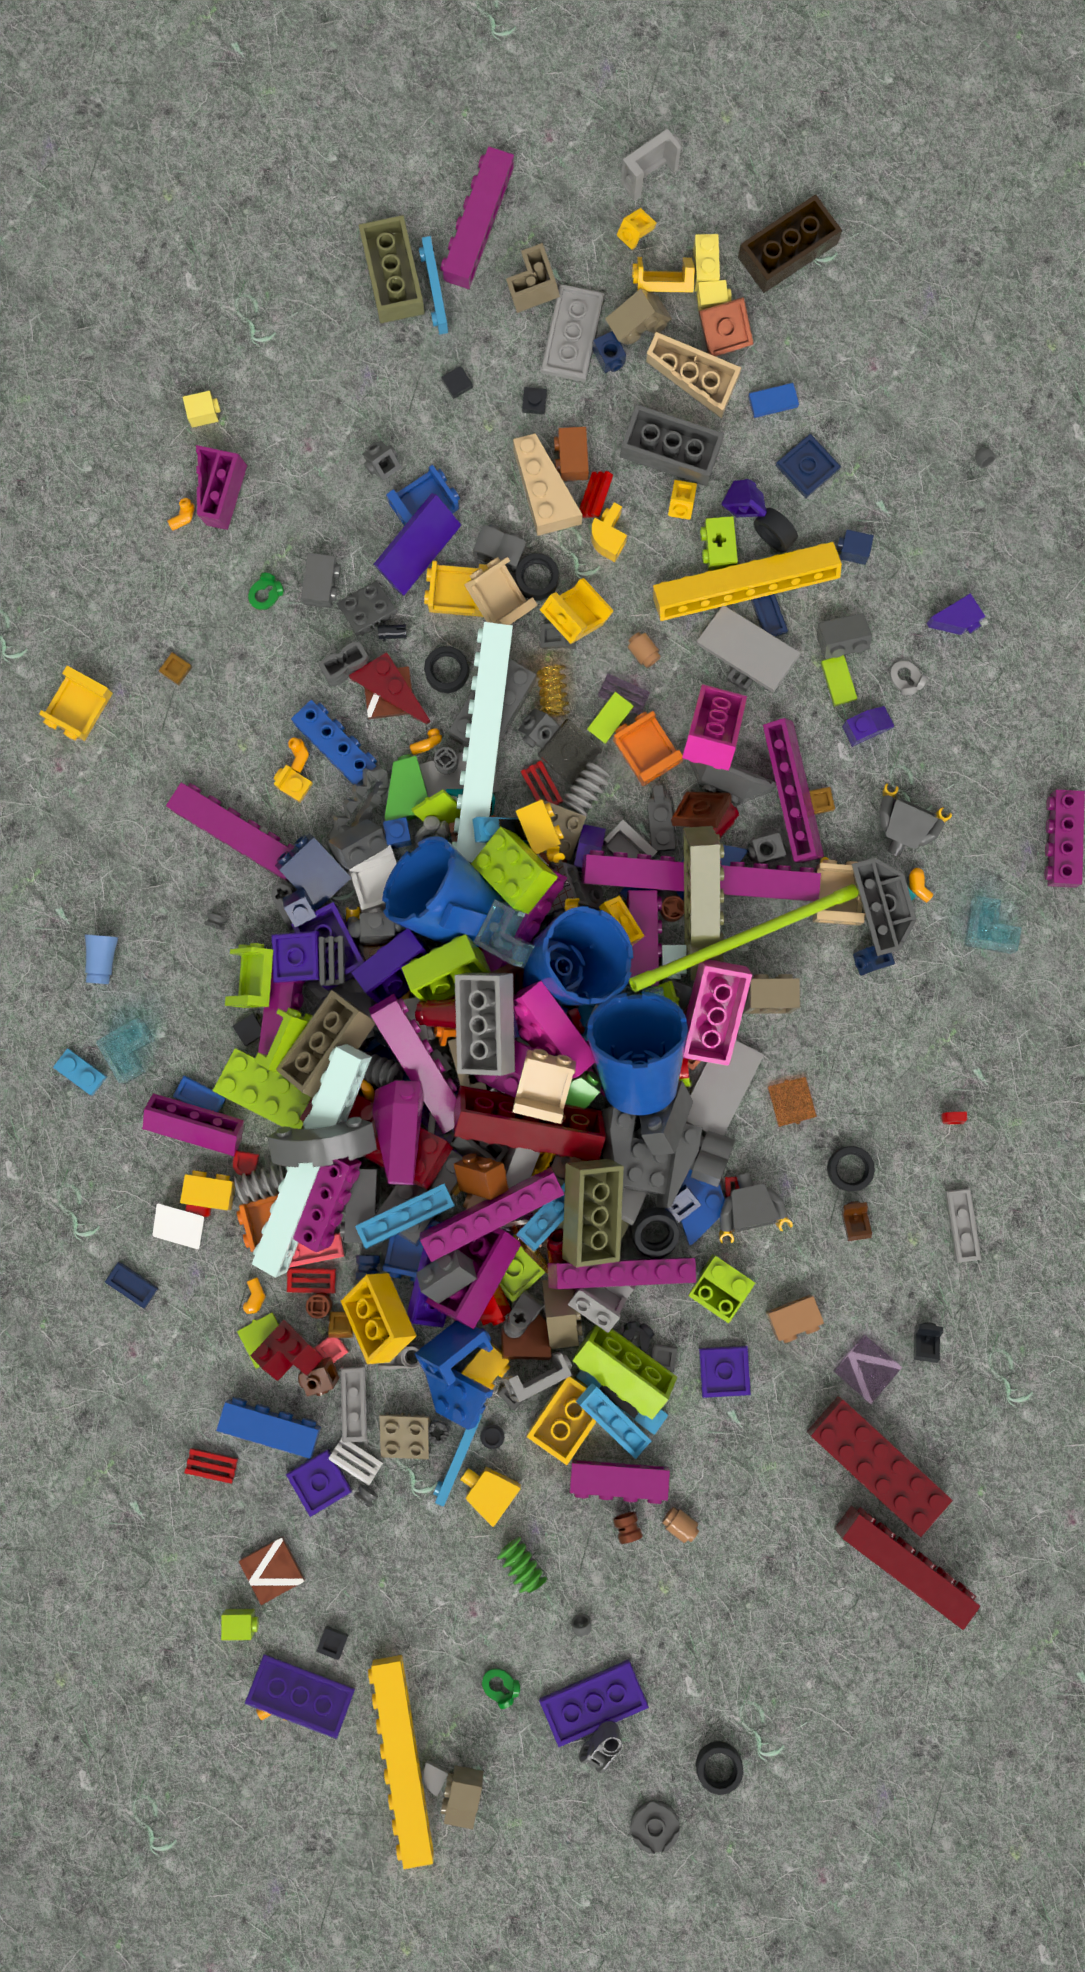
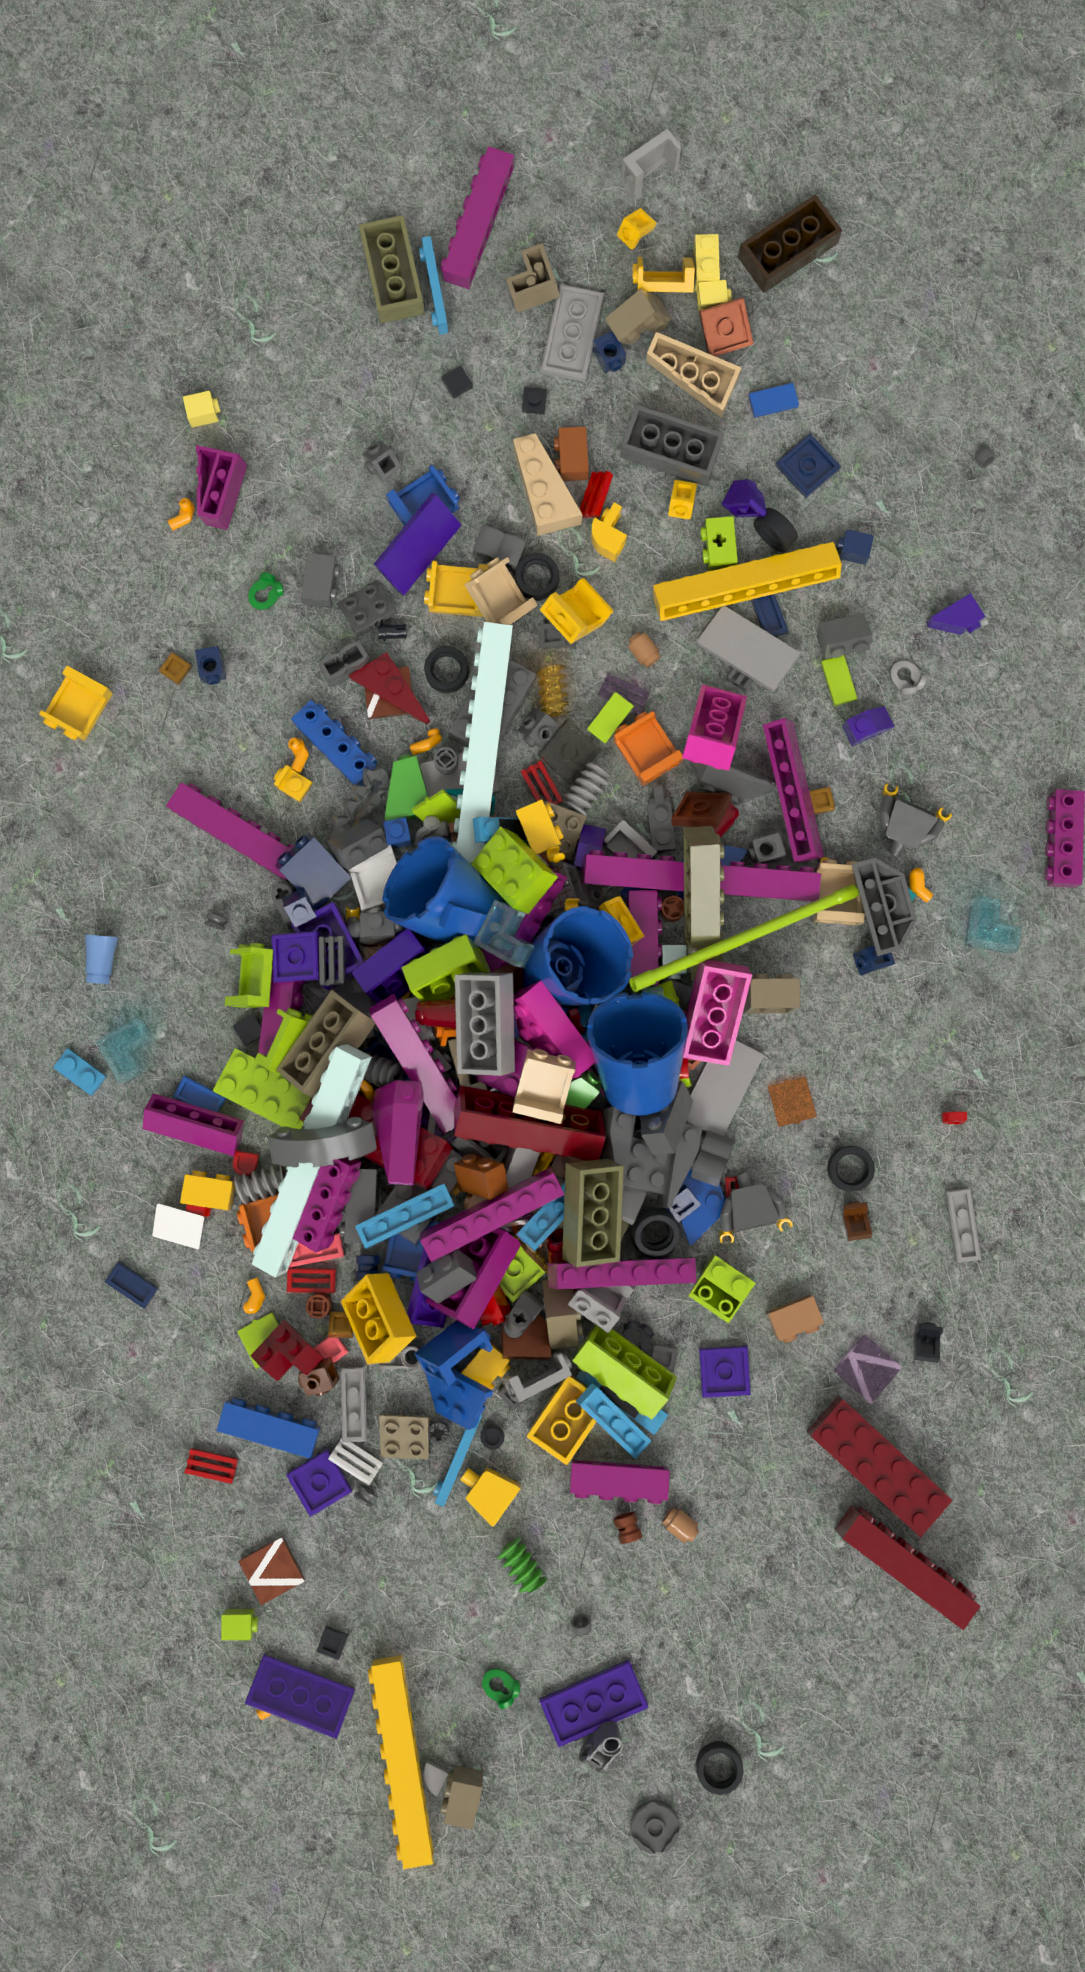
none -> dark blue brick [195,646,226,685]

